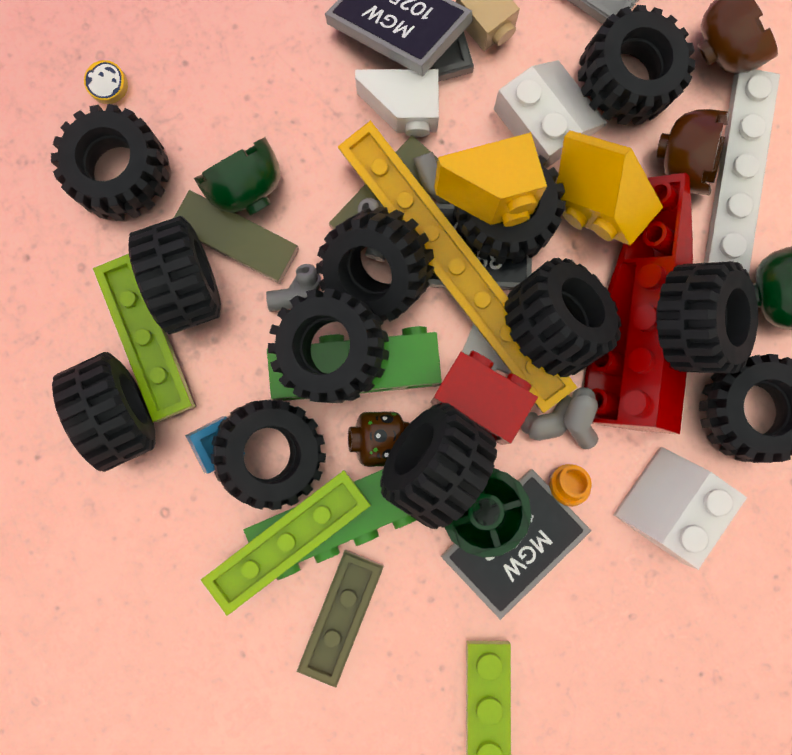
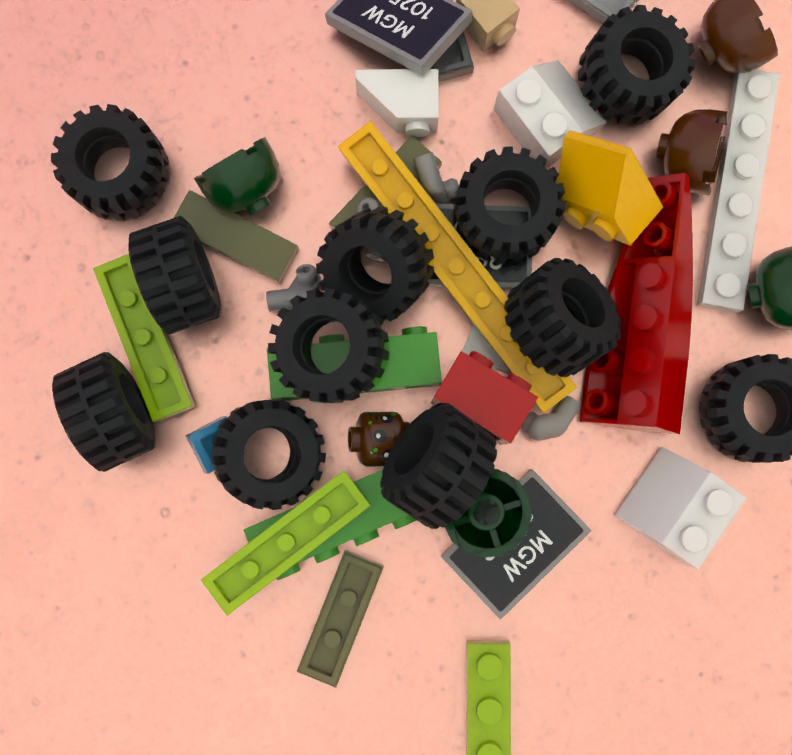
tile [84,60,128,104] -> none
yellow slope [434,132,547,227] -> none
light orange plate [549,464,592,507] -> none
light grey arm [564,387,599,449] -> none
black tyre [657,261,758,373] -> none

